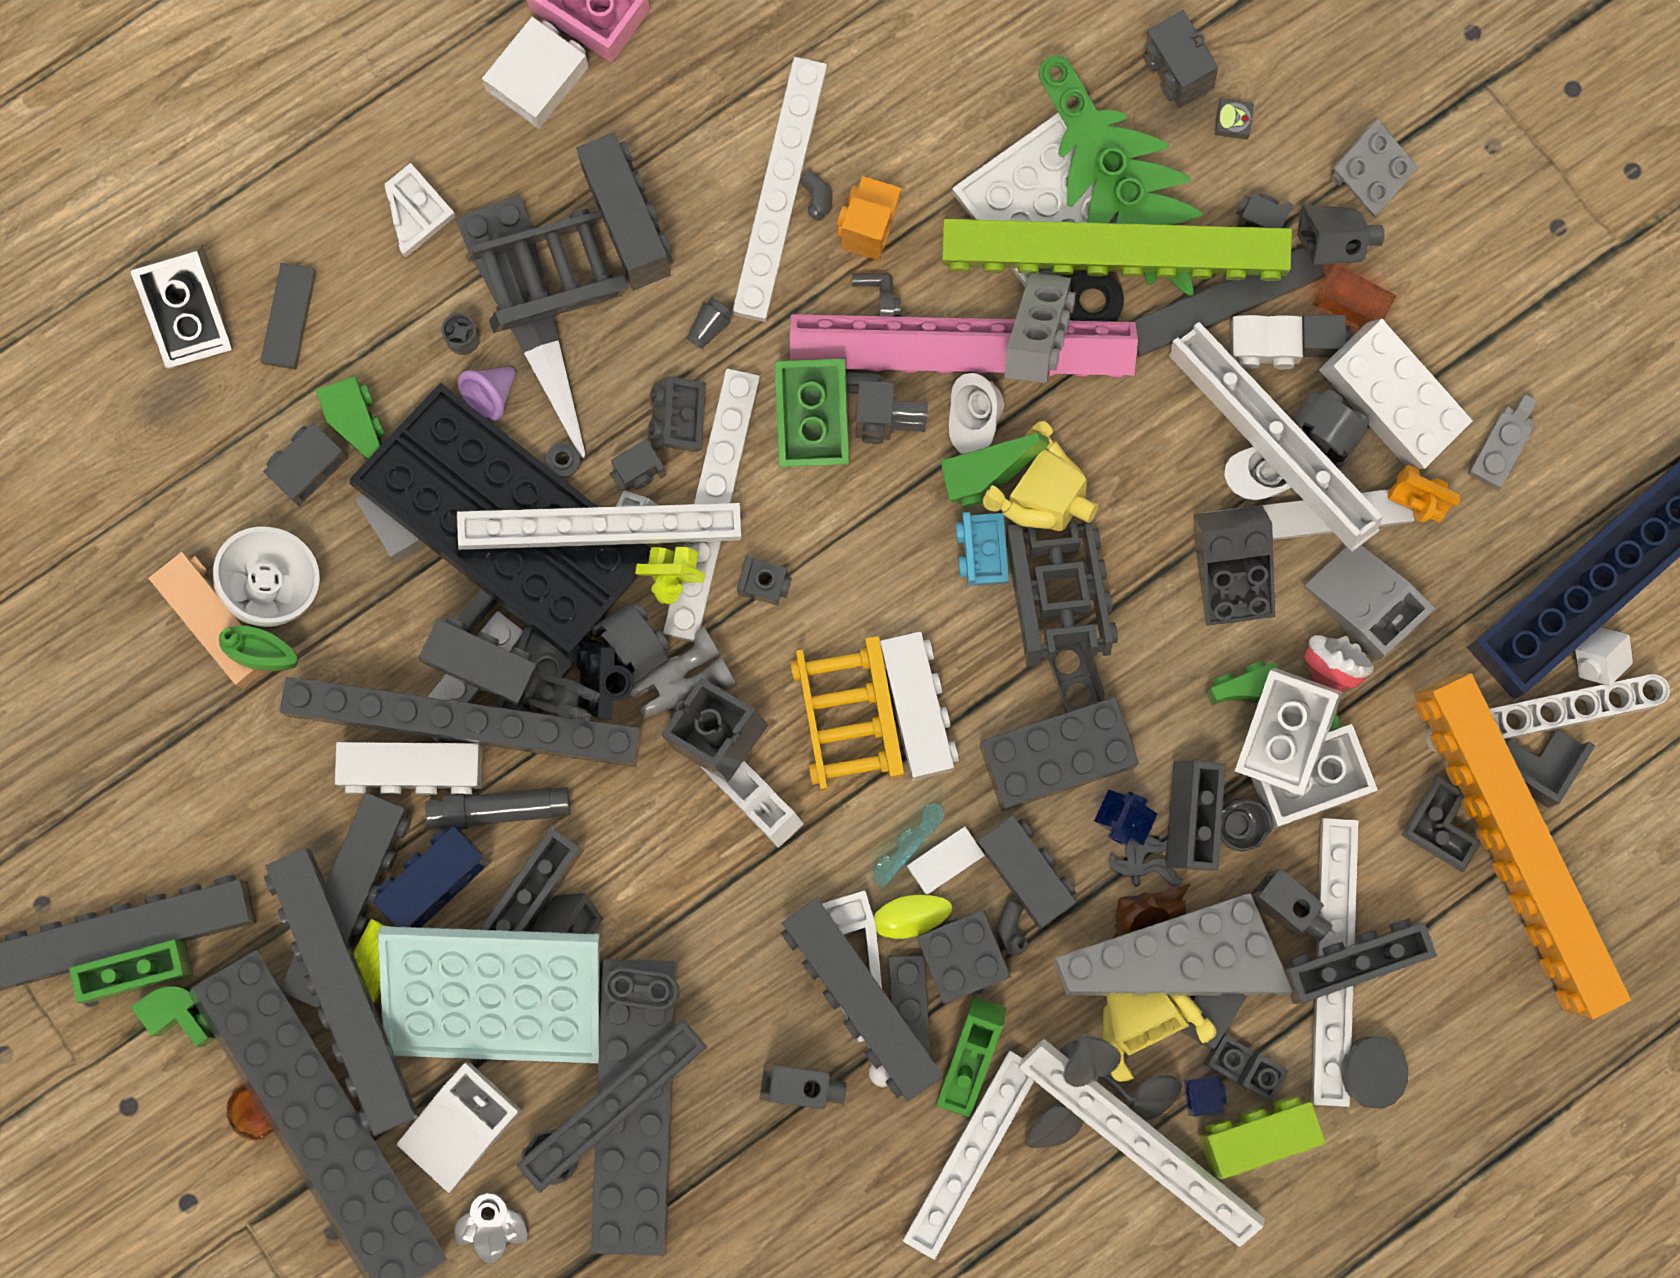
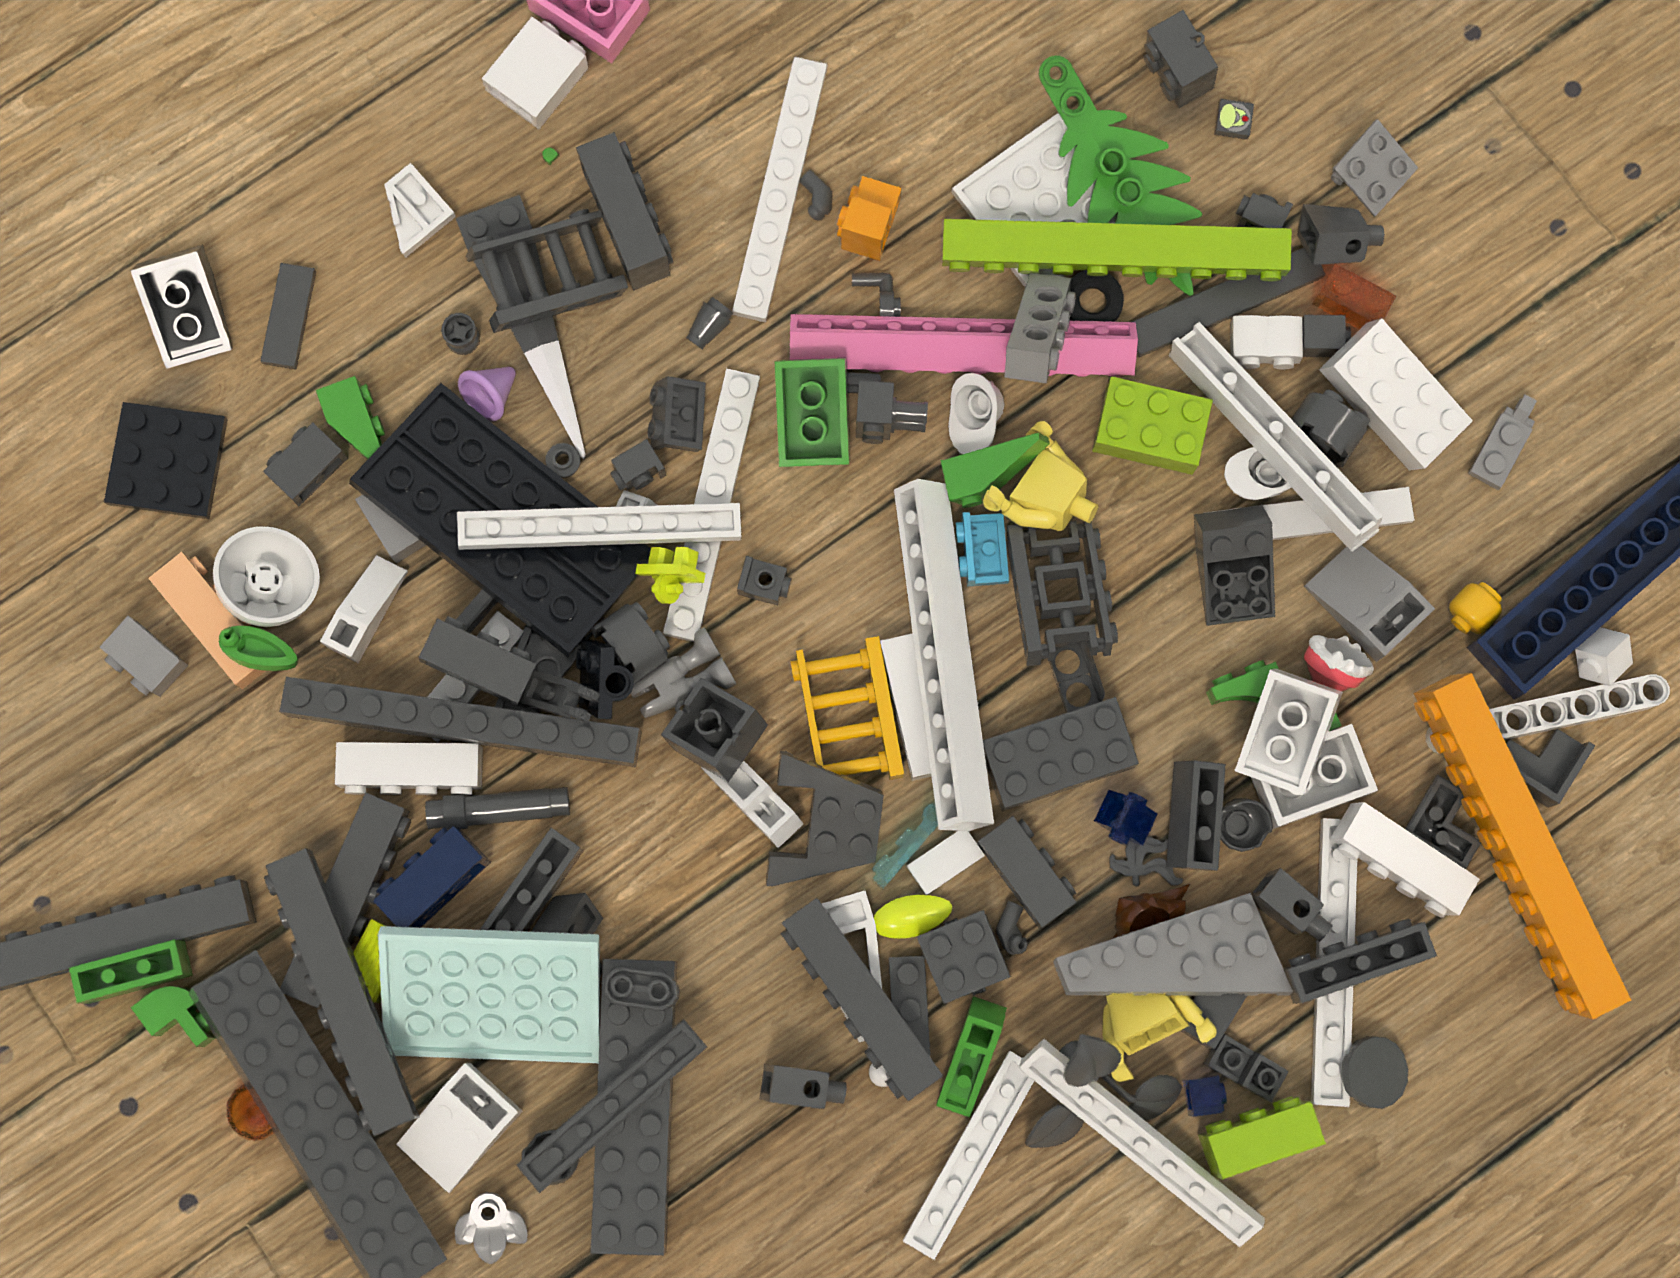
light orange hips [1387,465,1461,523] -> none
none -> light grey brick [100,616,188,697]
none -> black plate [104,402,228,519]
none -> white slope [320,555,408,663]
none -> bright green piece [542,147,559,165]
none -> dark grey wing [766,751,884,886]
none -> white brick [894,479,994,831]
none -> lime brick [1092,376,1213,475]
none -> white brick [1330,802,1480,918]
none -> yellow head [1449,582,1502,634]

